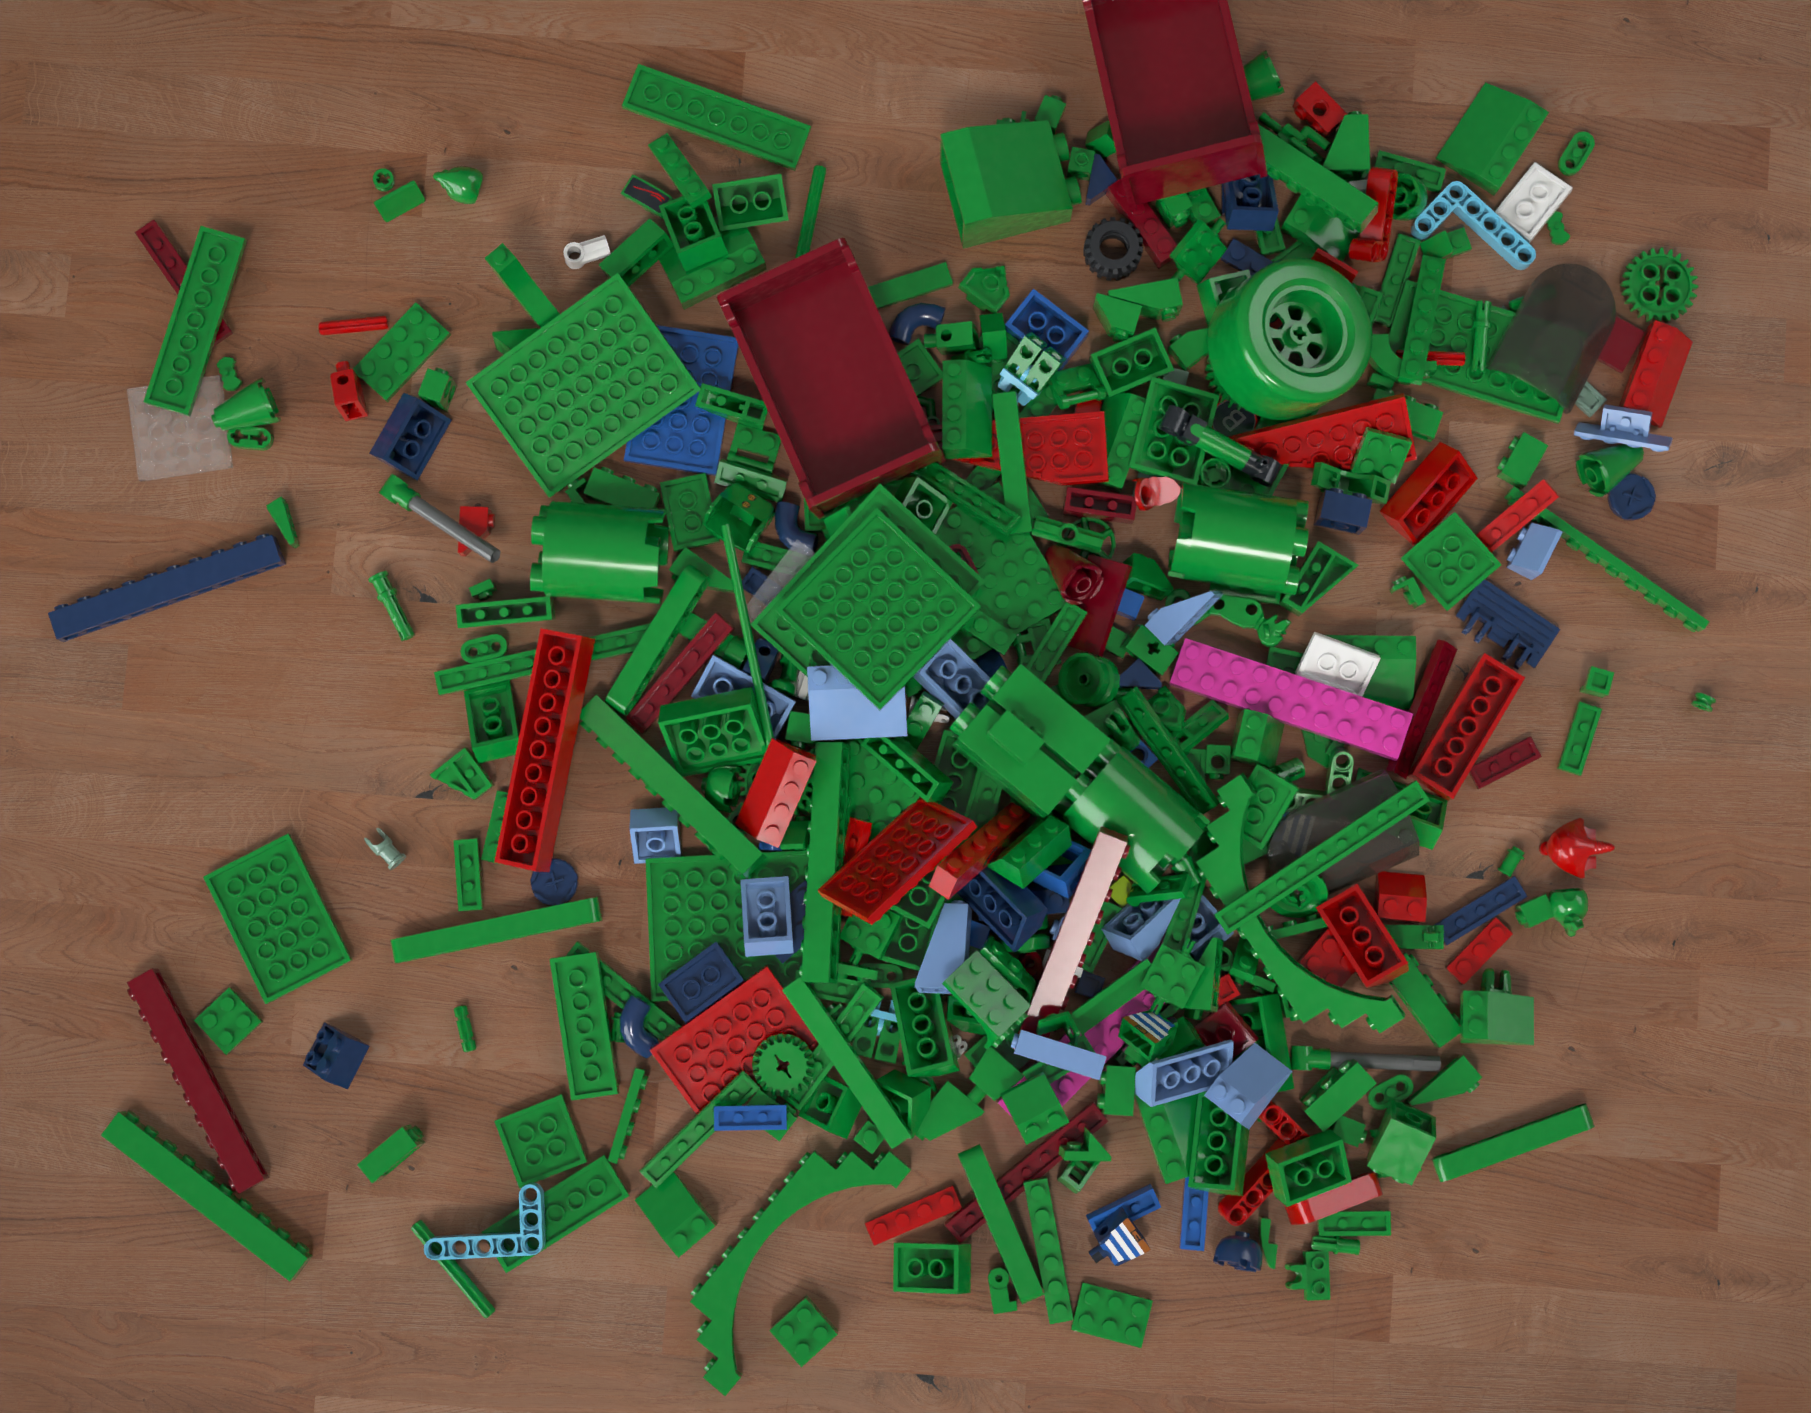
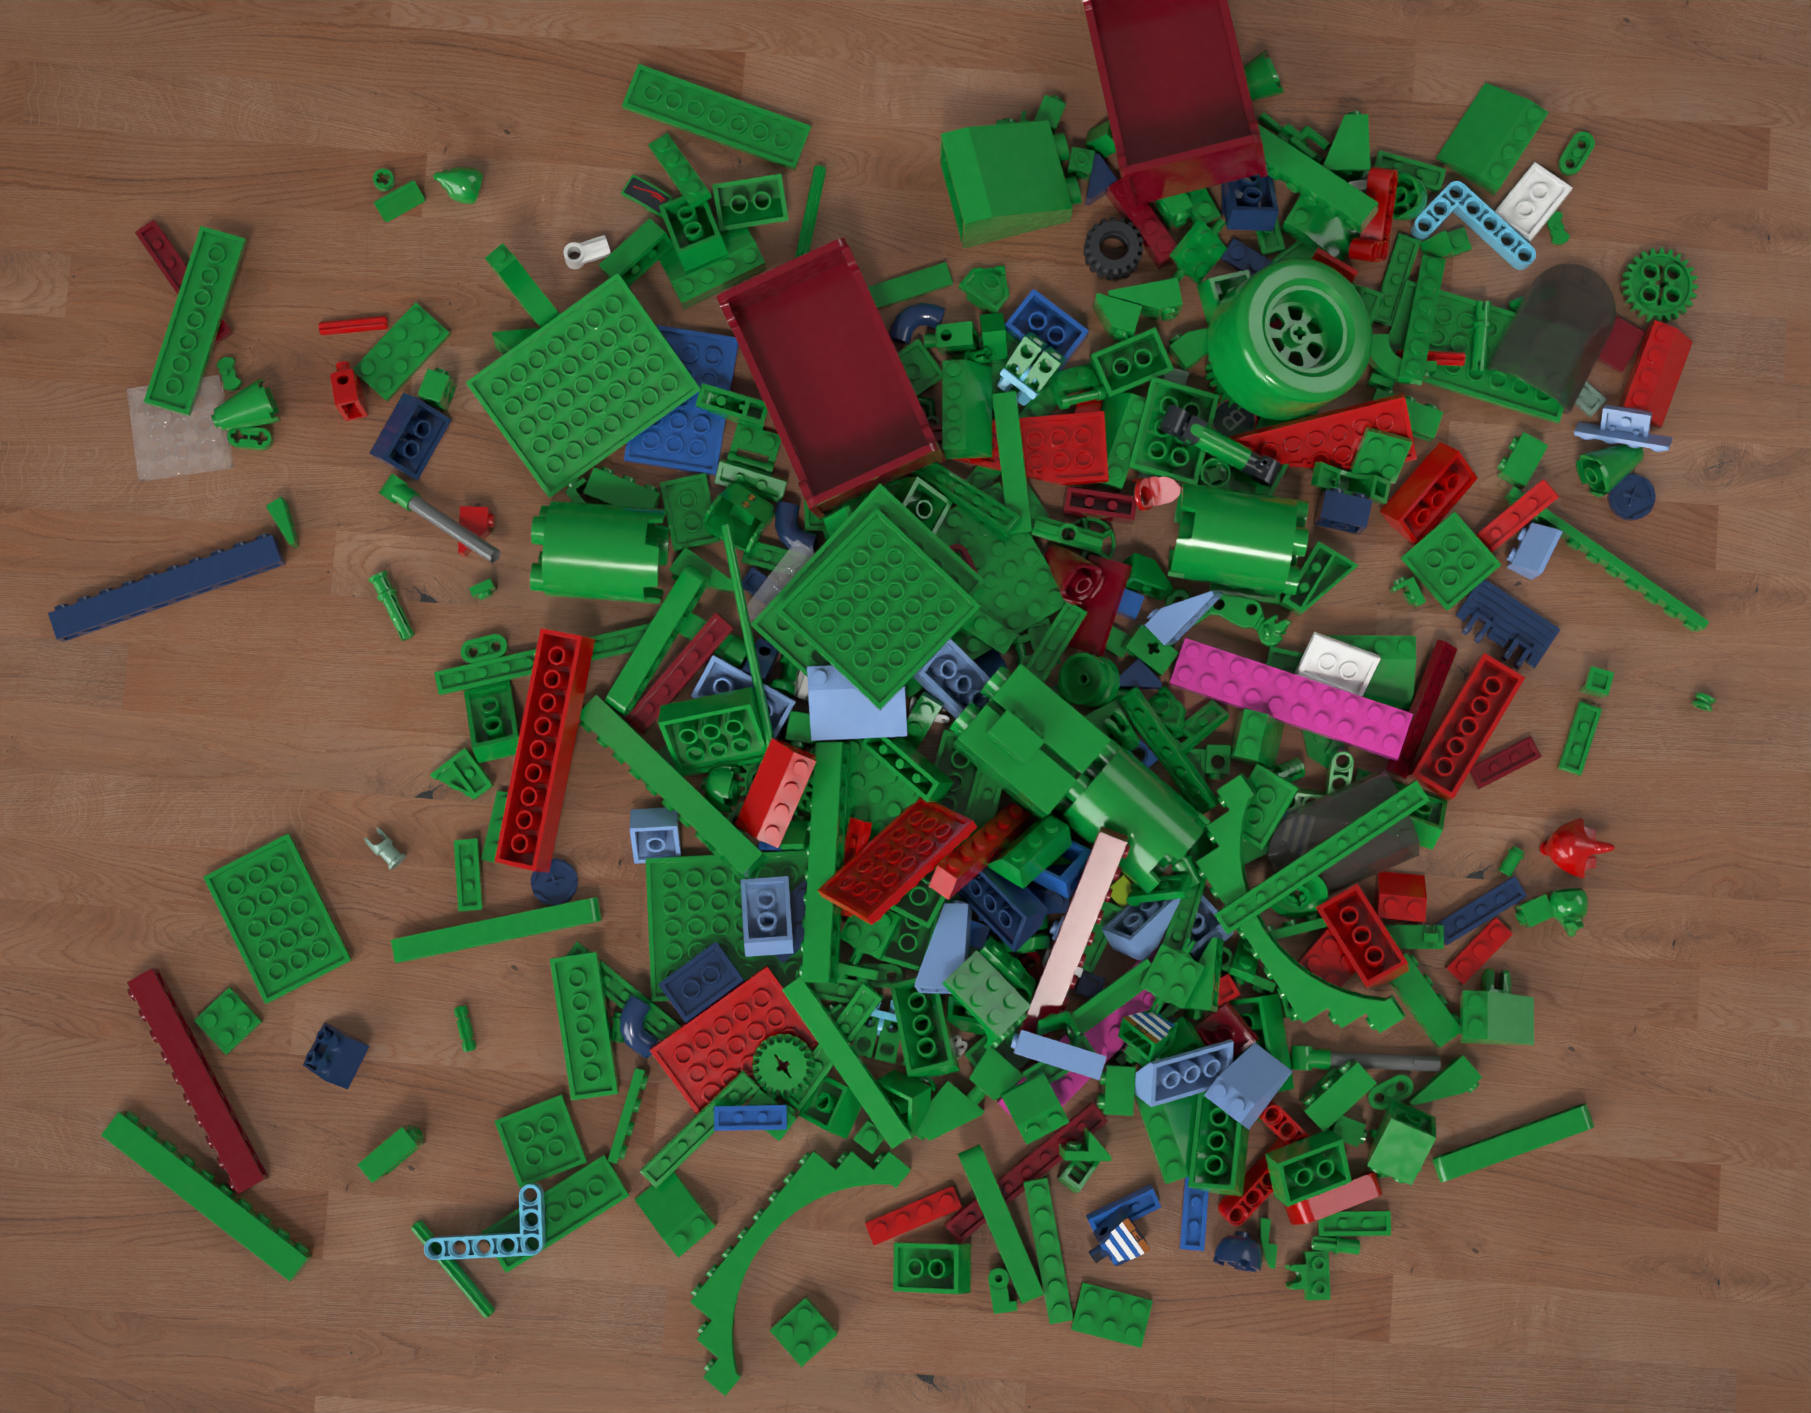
green brick [455,596,556,628] -> none
red brick [1293,81,1348,139] -> none

